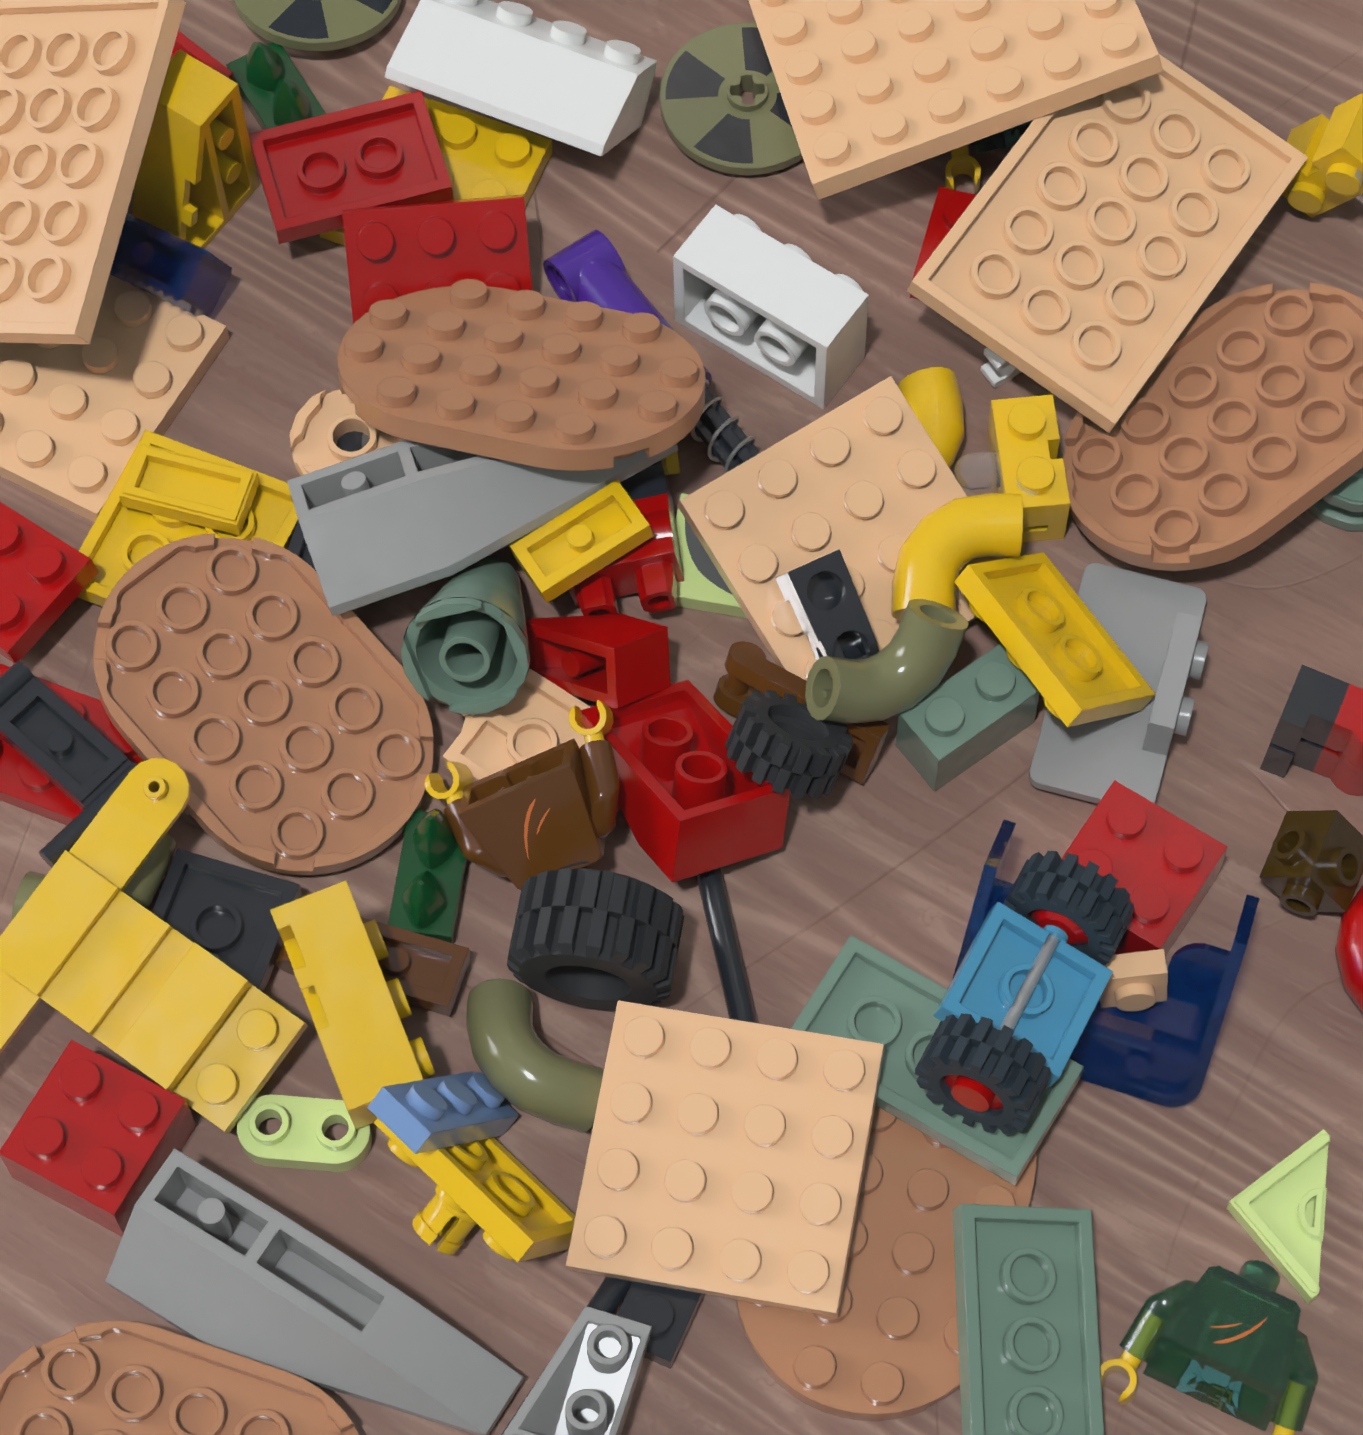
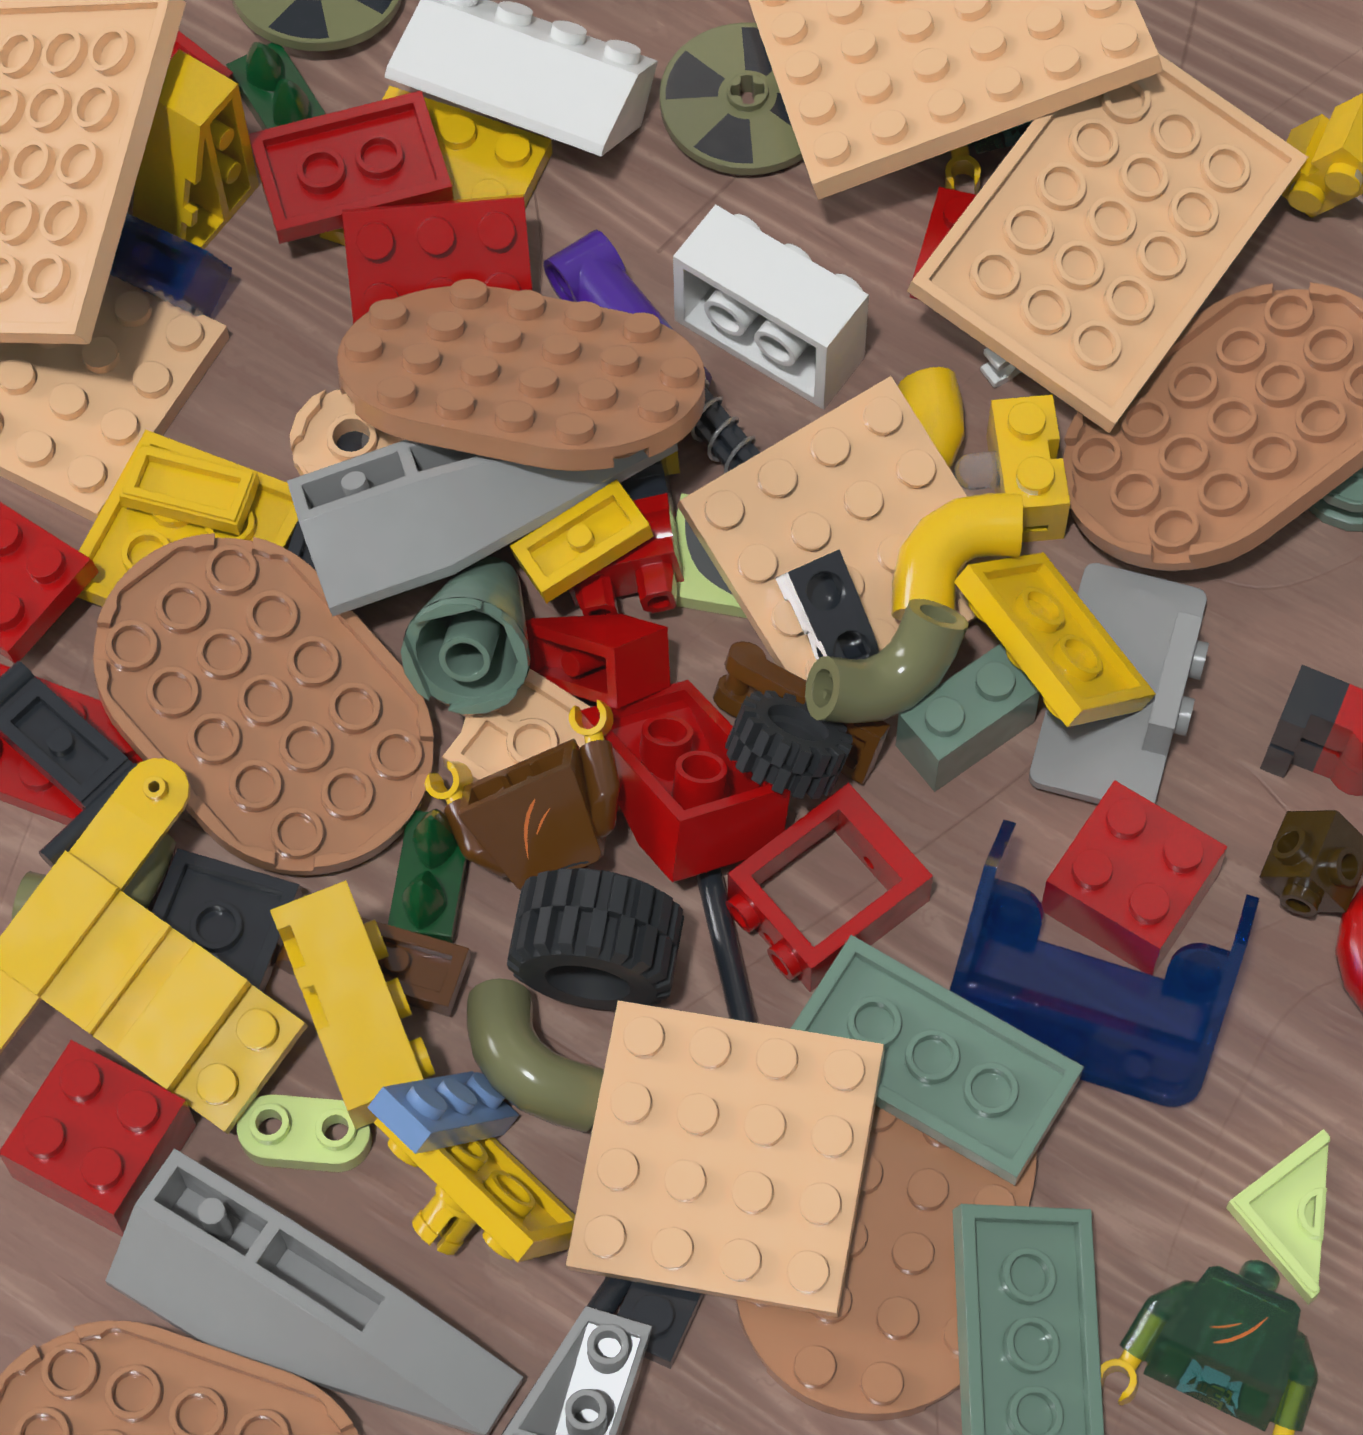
plate [915,851,1134,1134] -> none
light nougat plate [1100,949,1168,1011] -> none
none -> red window [726,783,933,992]

